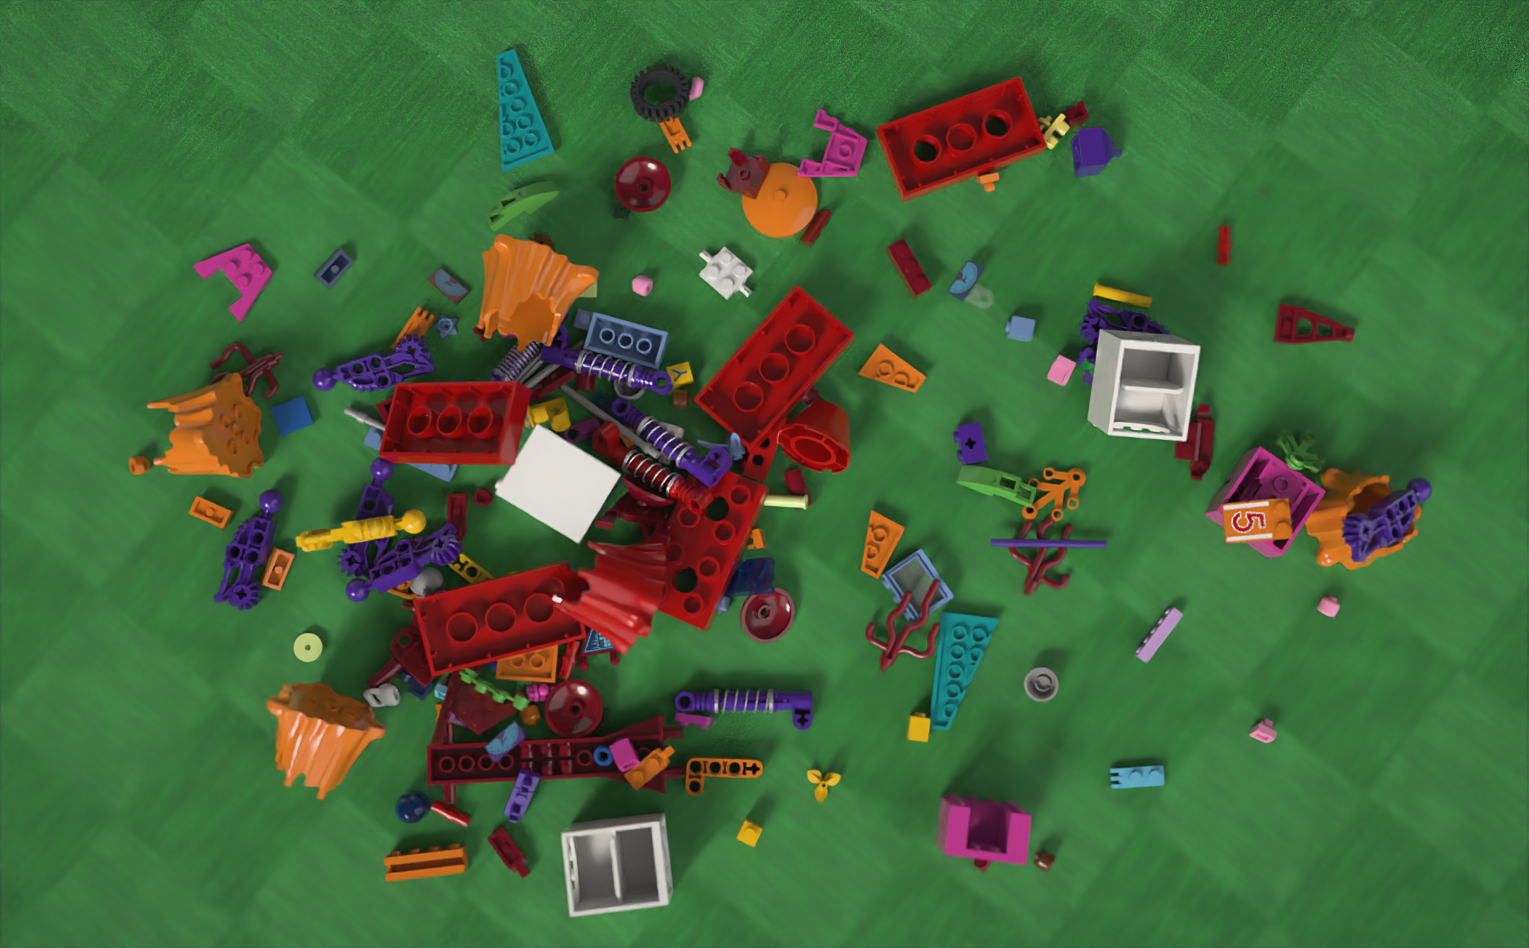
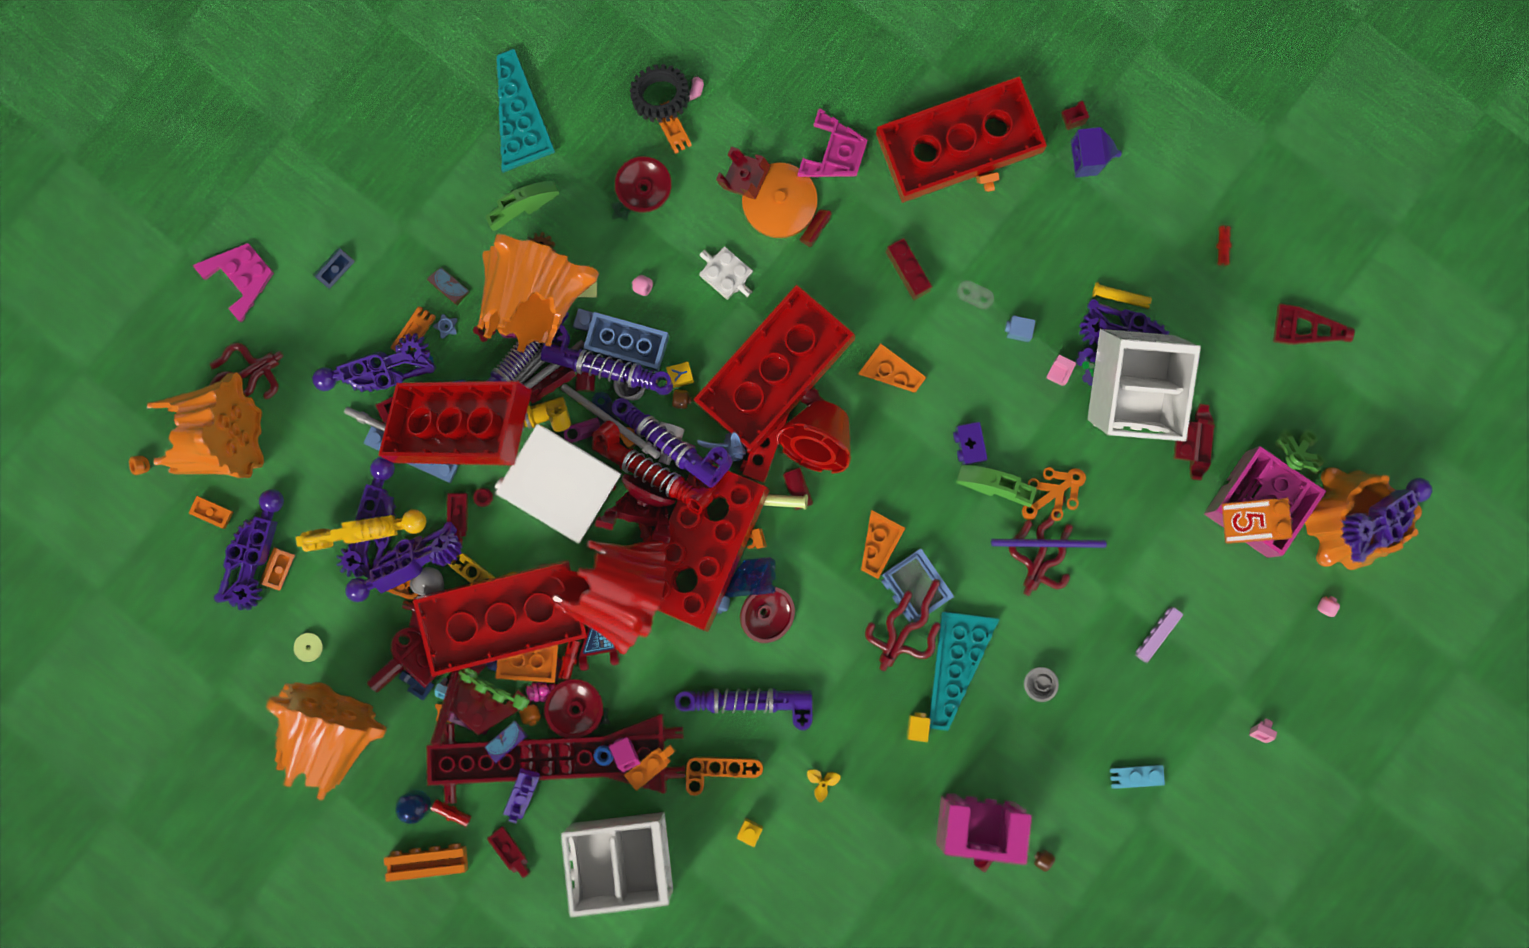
blue piece [271,395,314,437] -> none
white piece [363,683,400,707] -> none
magenta plate [675,712,715,729] -> none
slope [947,260,985,302] -> none
light yellow hips [1037,113,1070,149] -> none

